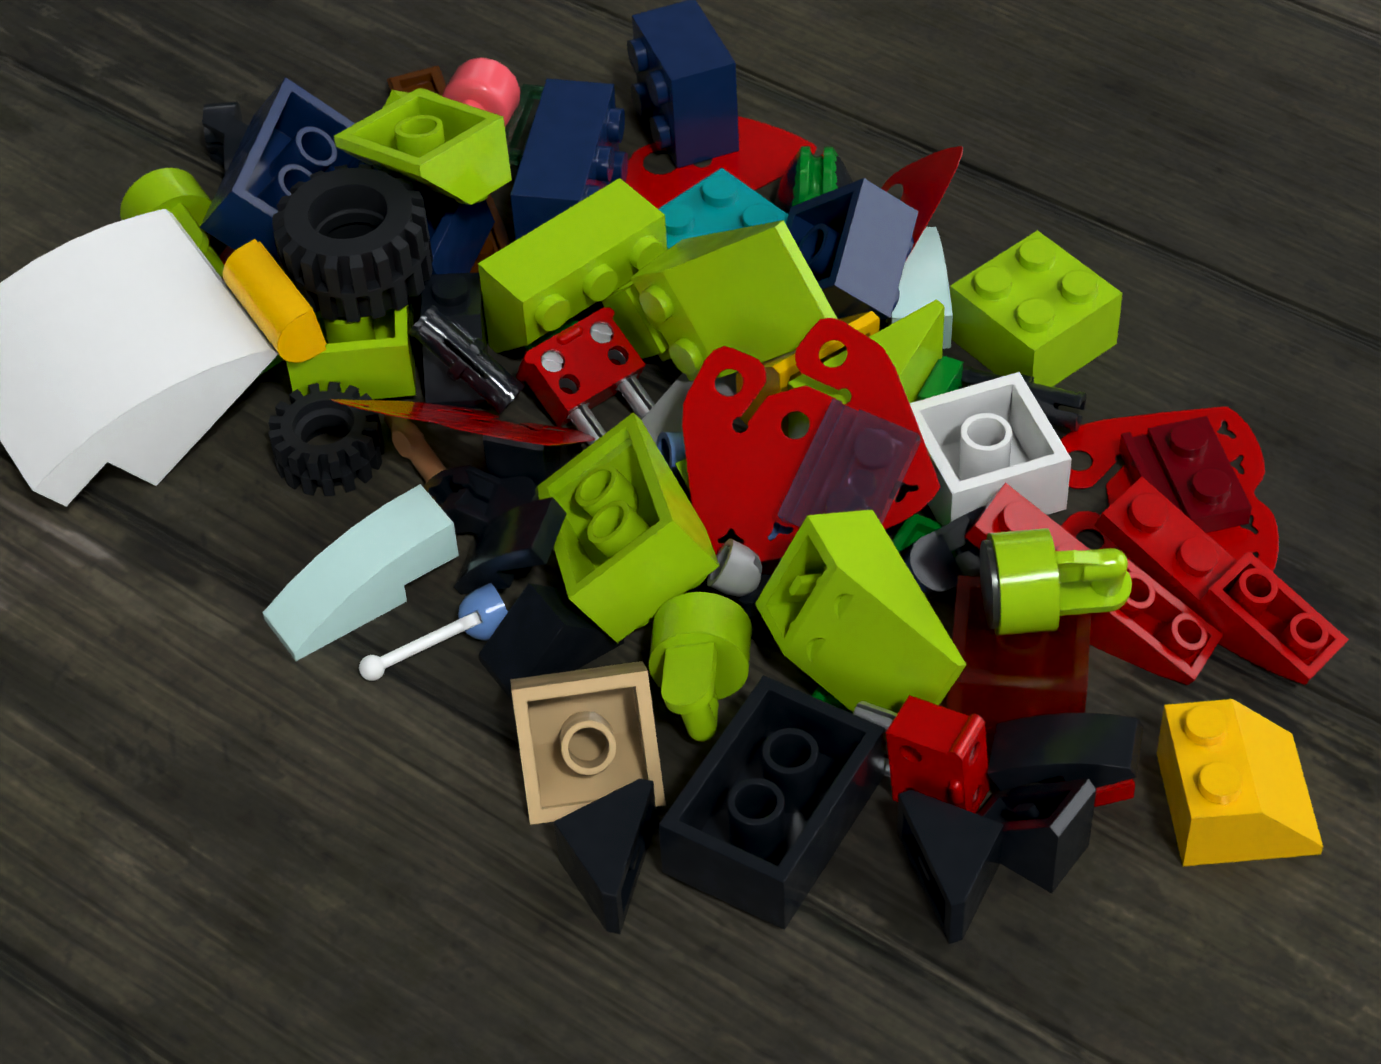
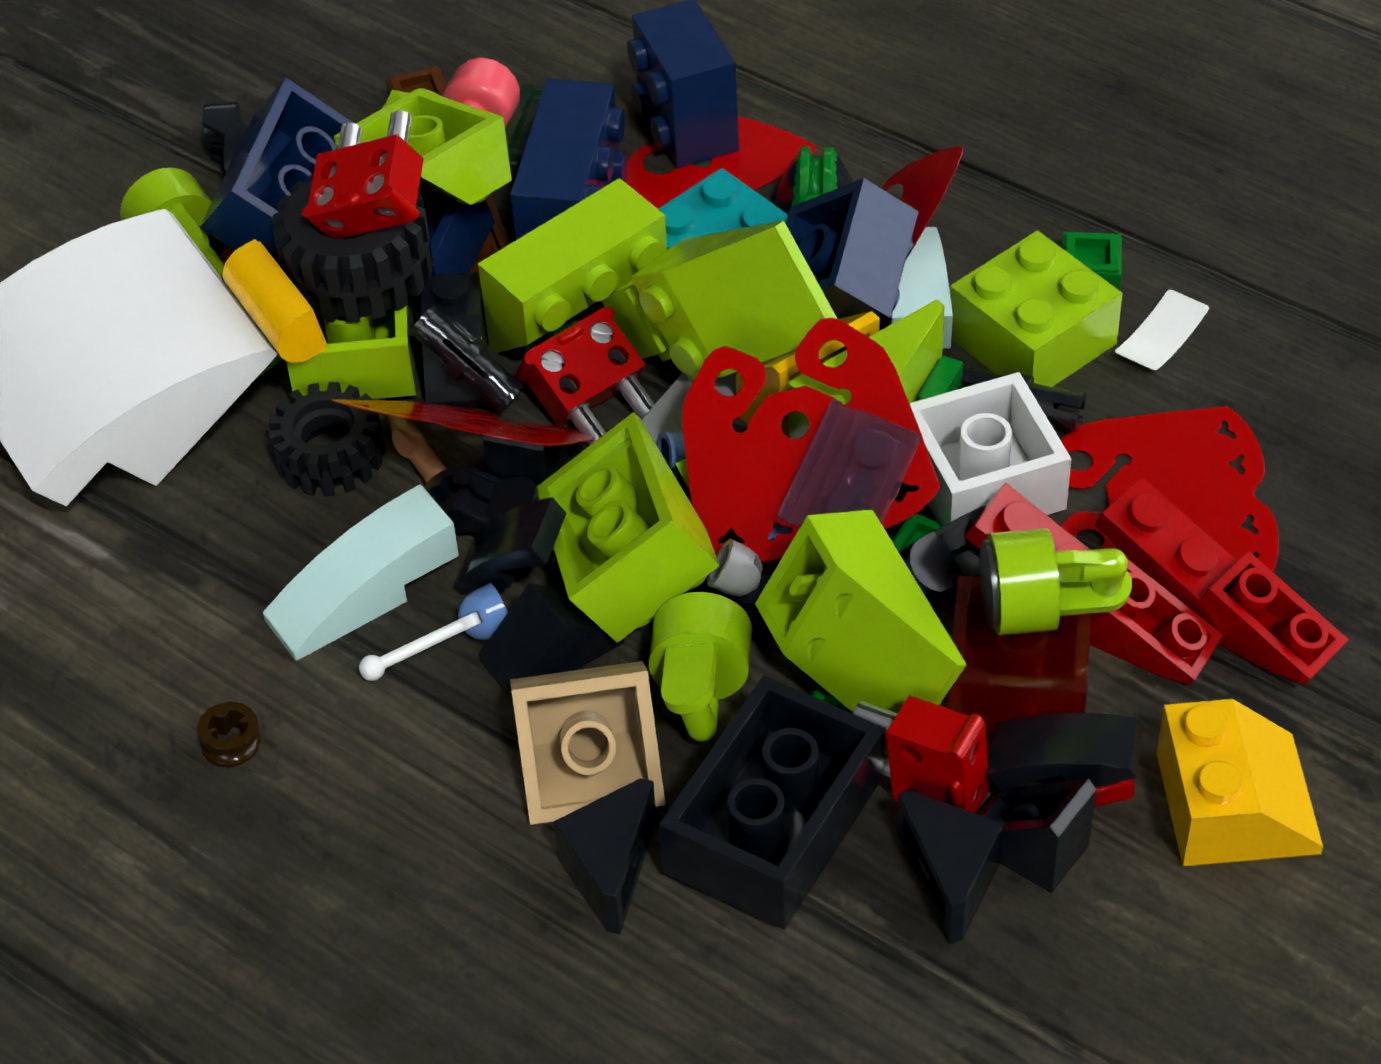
dark red plate [1119,416,1252,533] -> none
none -> dark brown bush [198,701,261,768]
none -> red piece [302,110,424,239]
none -> green tile [1062,232,1122,289]
none -> white sticker [1115,290,1209,370]

